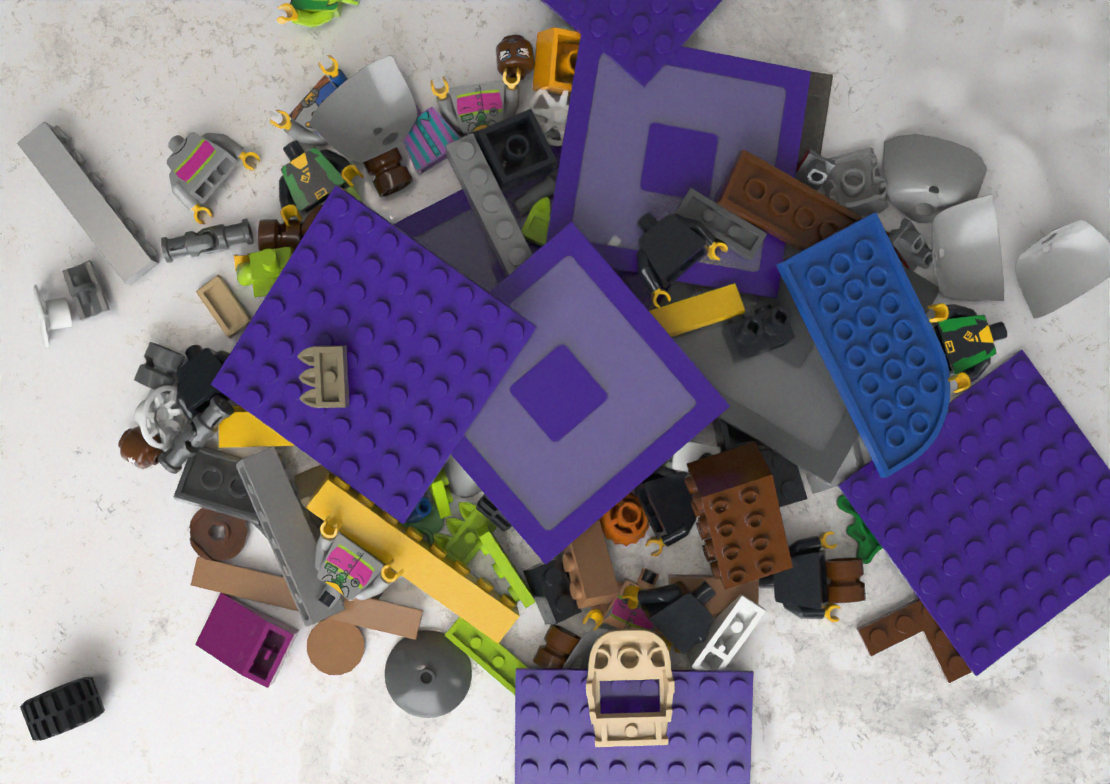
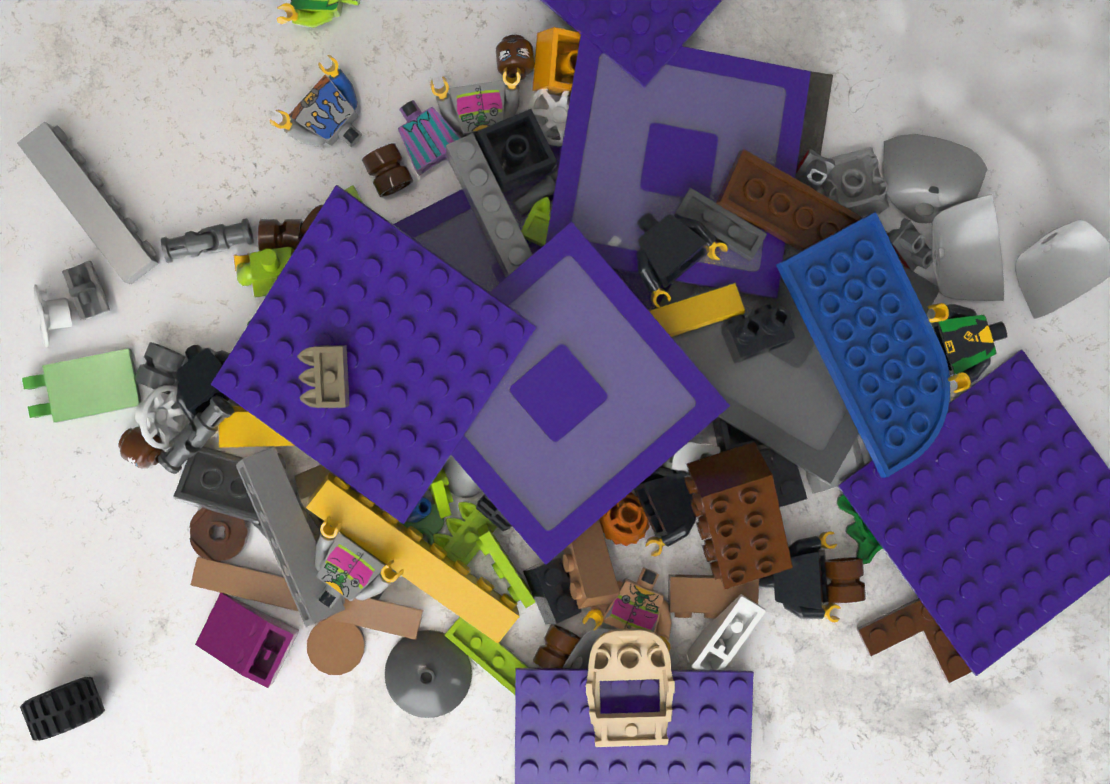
light grey torso [167,132,260,224] -> none
tan tile [195,274,252,339] -> none
torso [279,140,364,226] -> none
light grey piece [309,55,417,162] -> none
black torso [622,580,717,655] -> none
none -> tile [22,348,142,423]

